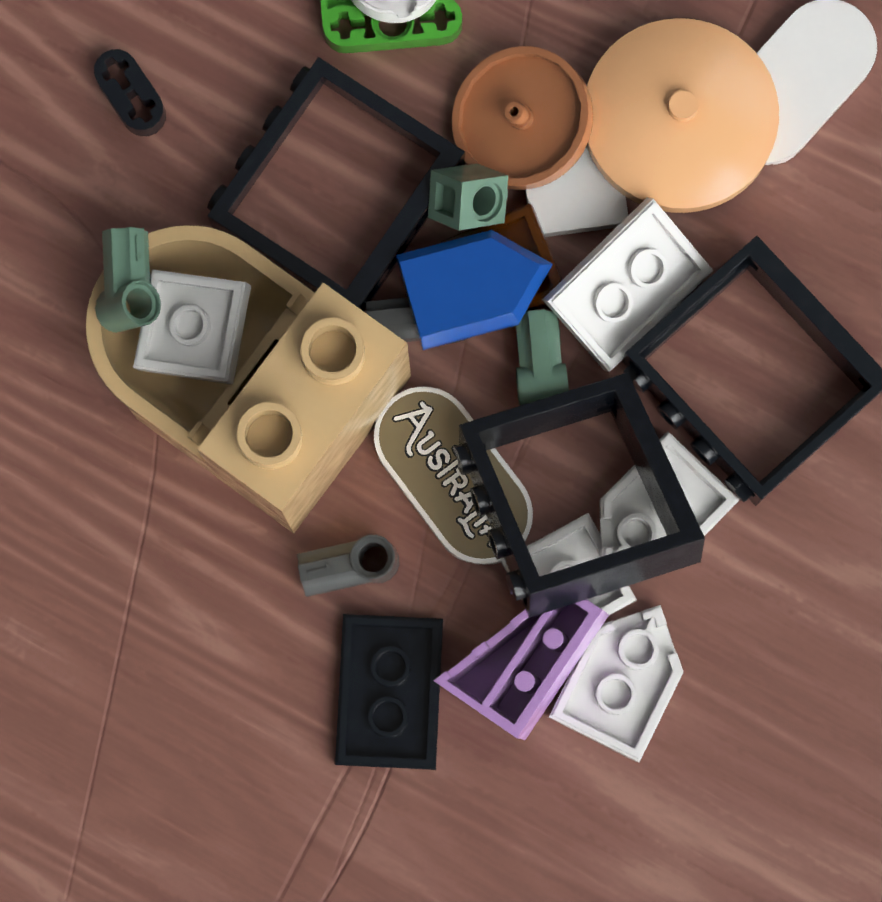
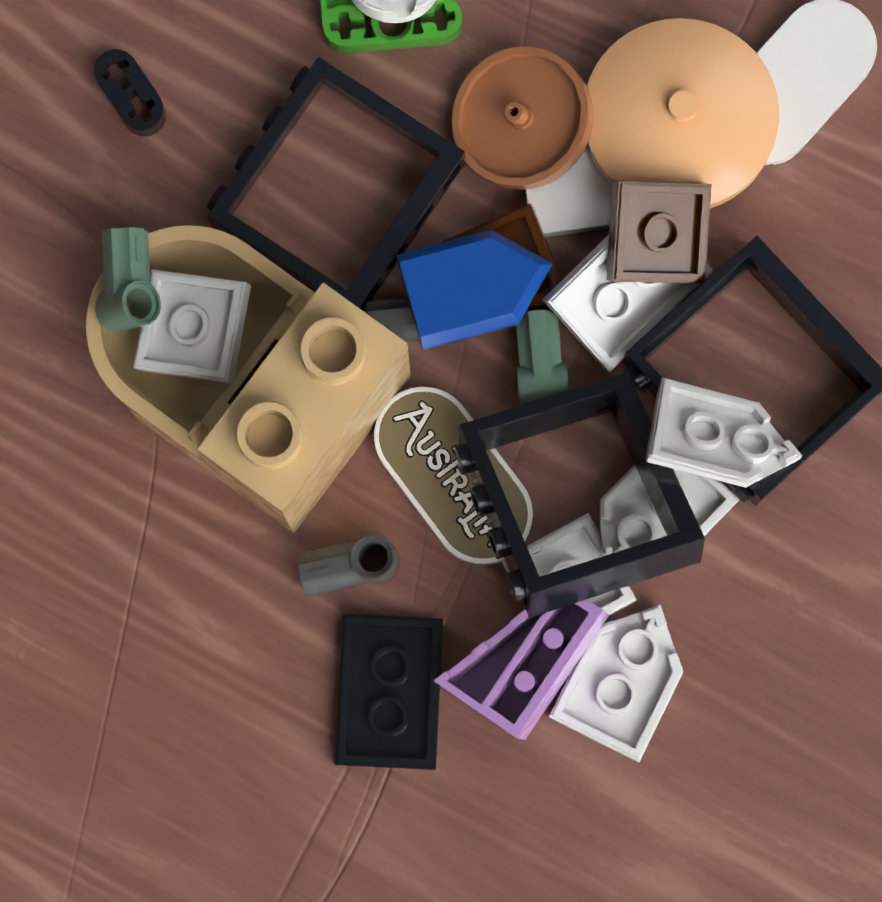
sand green brick [428,163,508,230] -> none
none -> tile [606,180,712,283]
none -> white tile [646,377,802,488]

